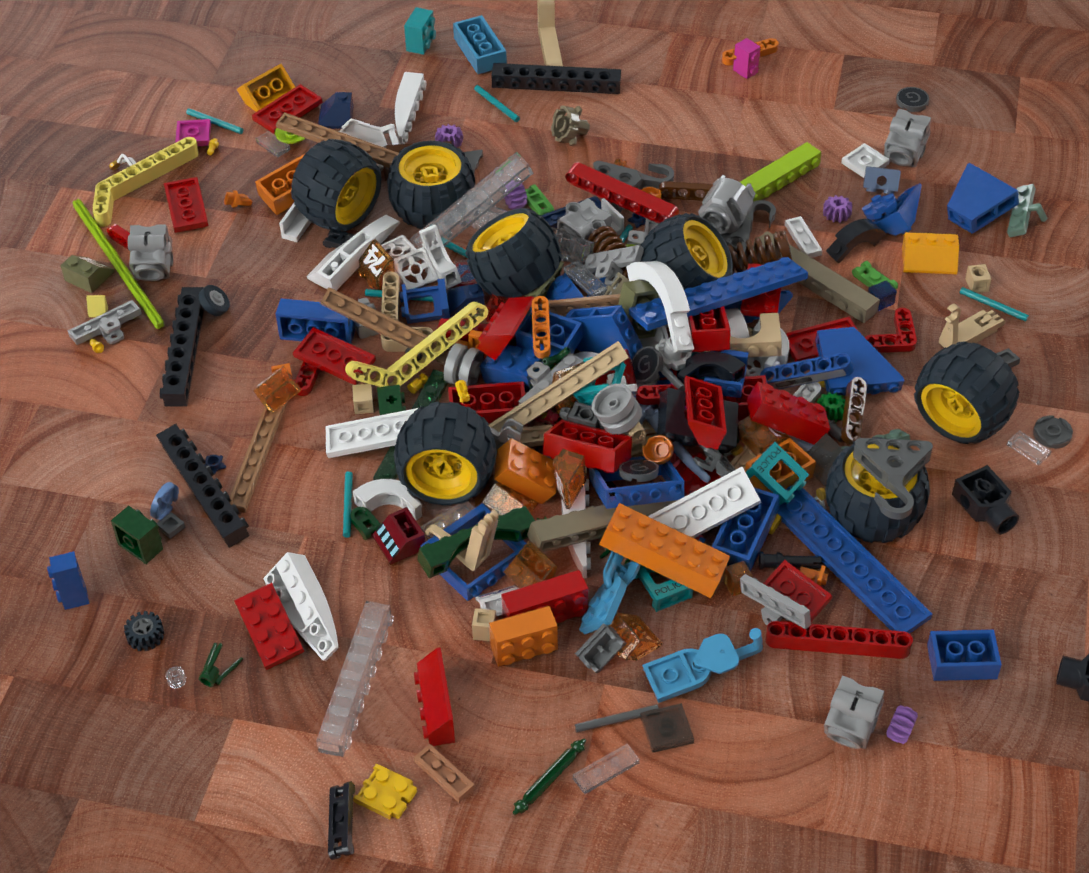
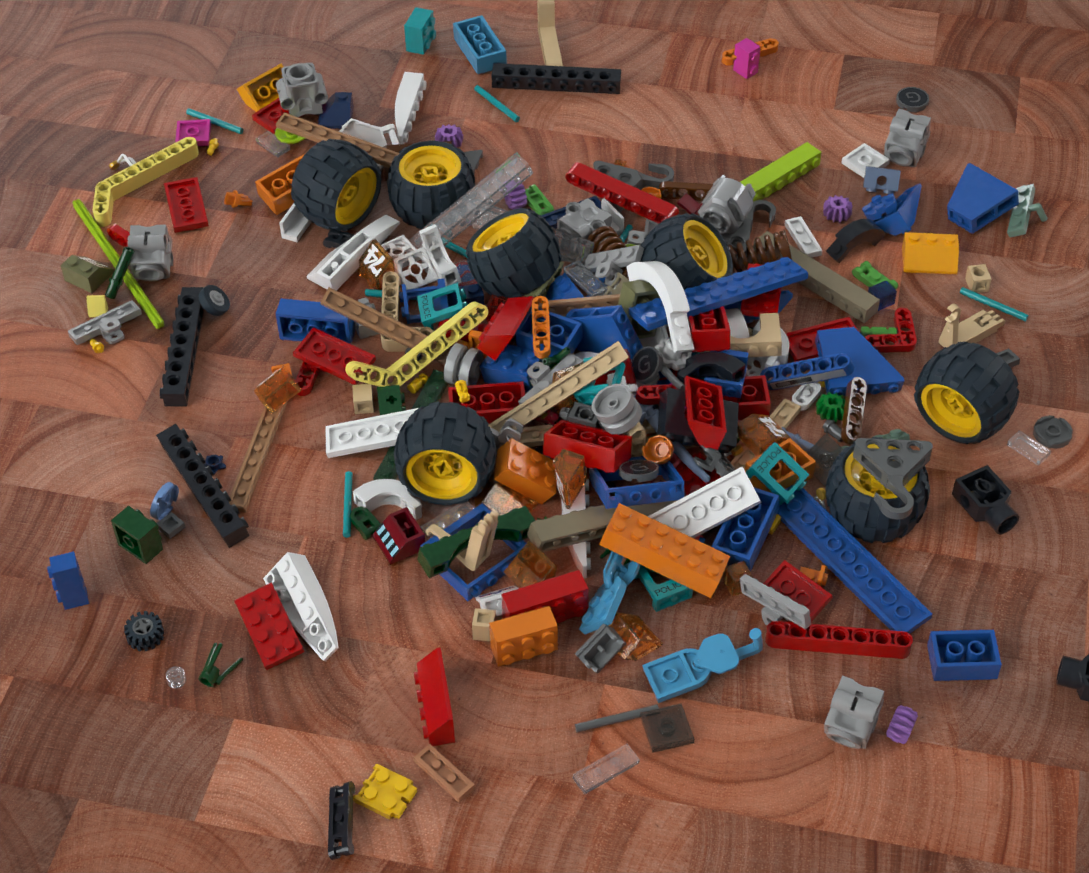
clear brick [316,601,394,757] -> none
dark green wheel [513,738,586,815] -> none
dark tan piece [551,106,590,146] -> none
dark blue plate [627,212,646,228] -> none
red brick [747,382,830,447] -> none
black pin [758,552,821,570] -> none
none -> dark green pin [104,247,135,299]
none -> light grey piece [276,63,328,117]
none -> teal window [417,282,468,332]
none -> dark red bracket [677,193,702,215]
none -> bright green axle [860,326,897,337]

